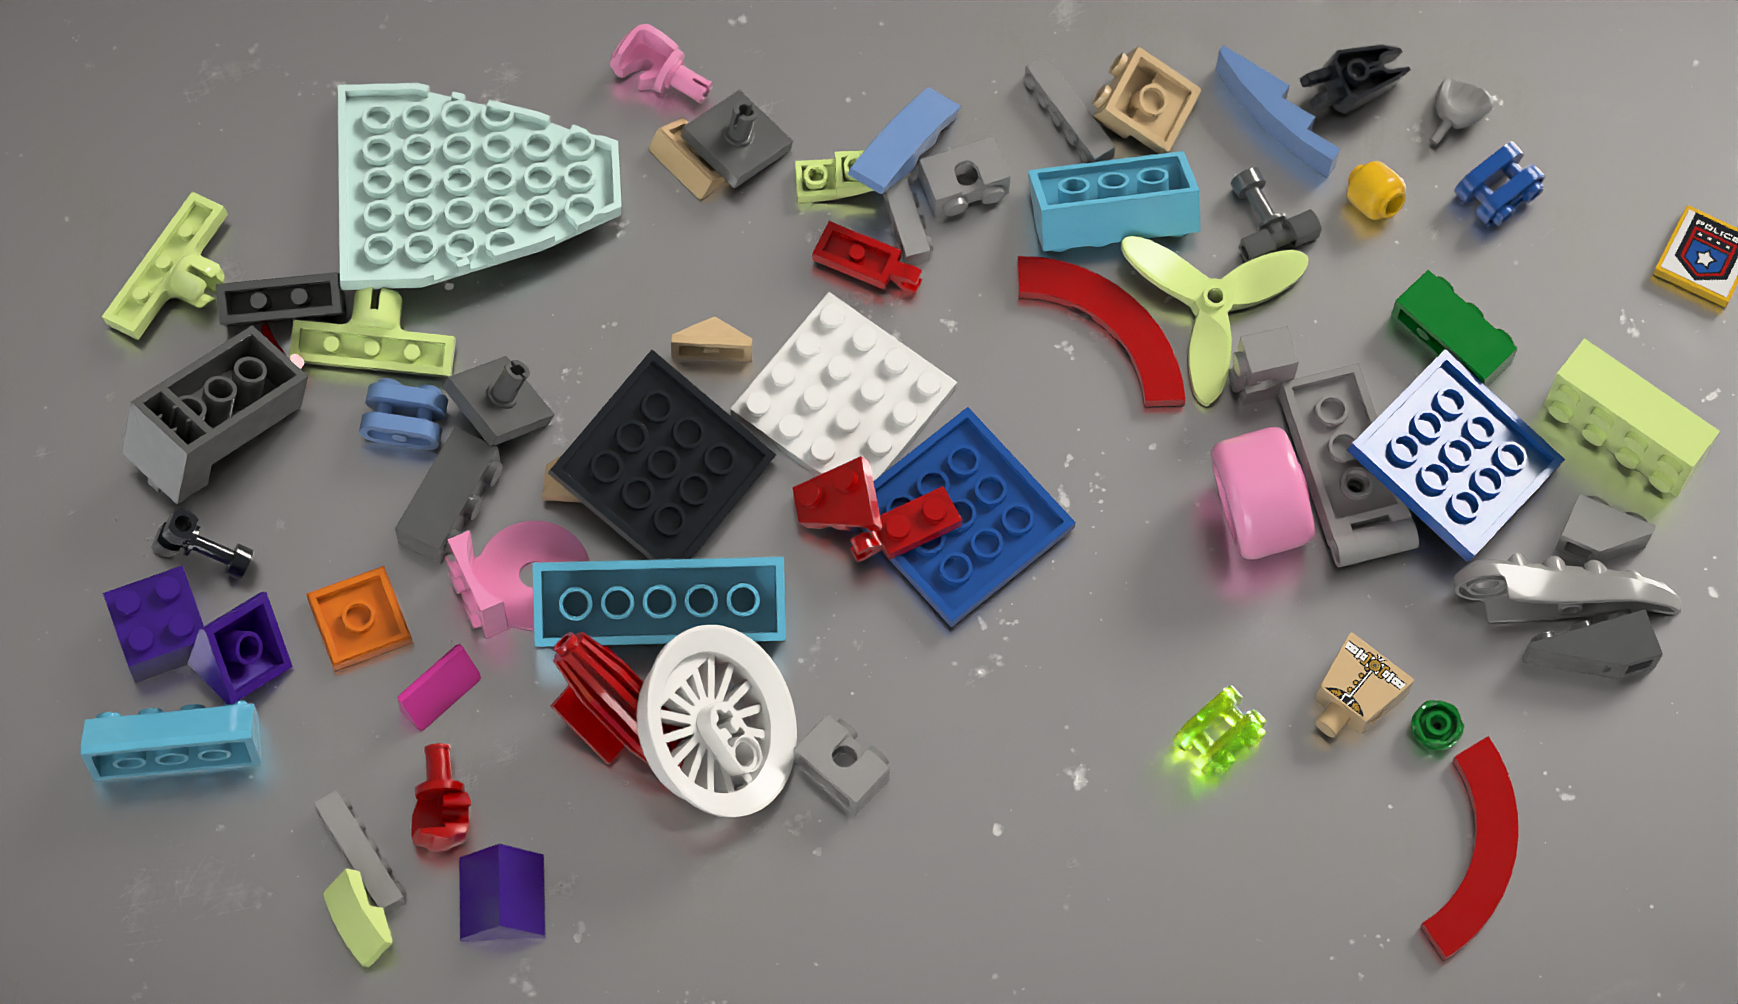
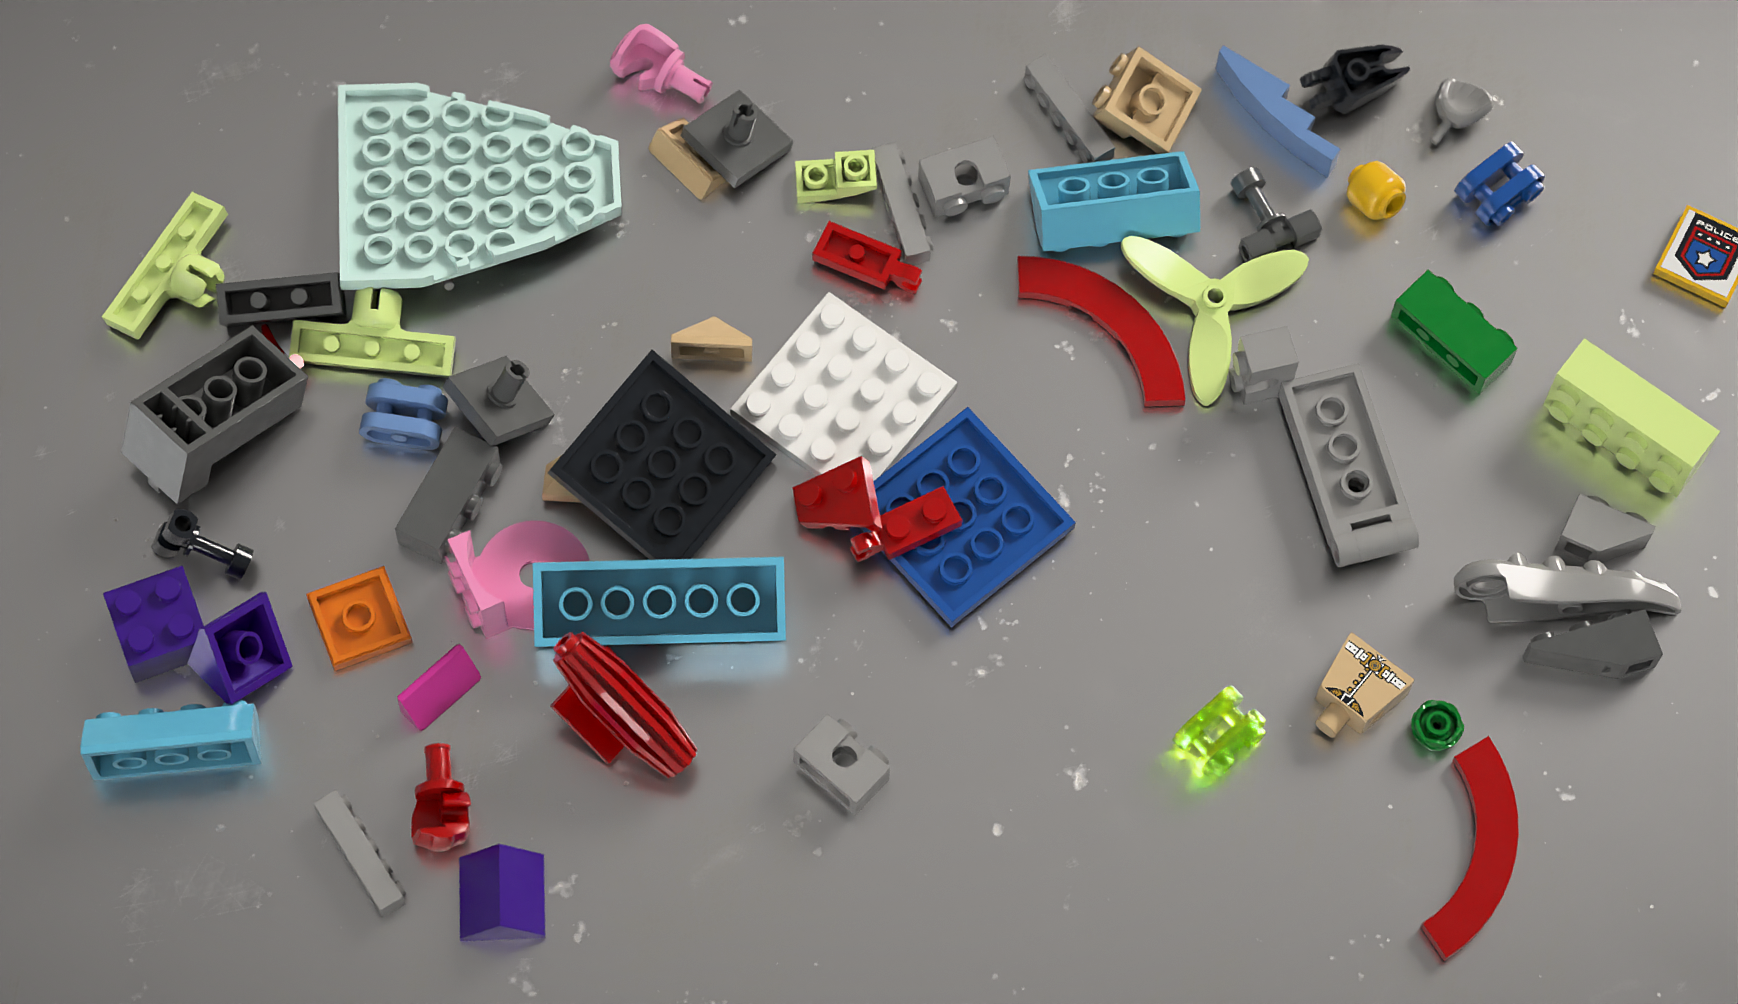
yellowish green slope [323,869,393,967] -> none
white piece [637,625,797,818] -> none
medium blue slope [847,87,961,194] -> none
bright pink wheel [1211,427,1315,560] -> none
plate [1347,349,1565,562] -> none

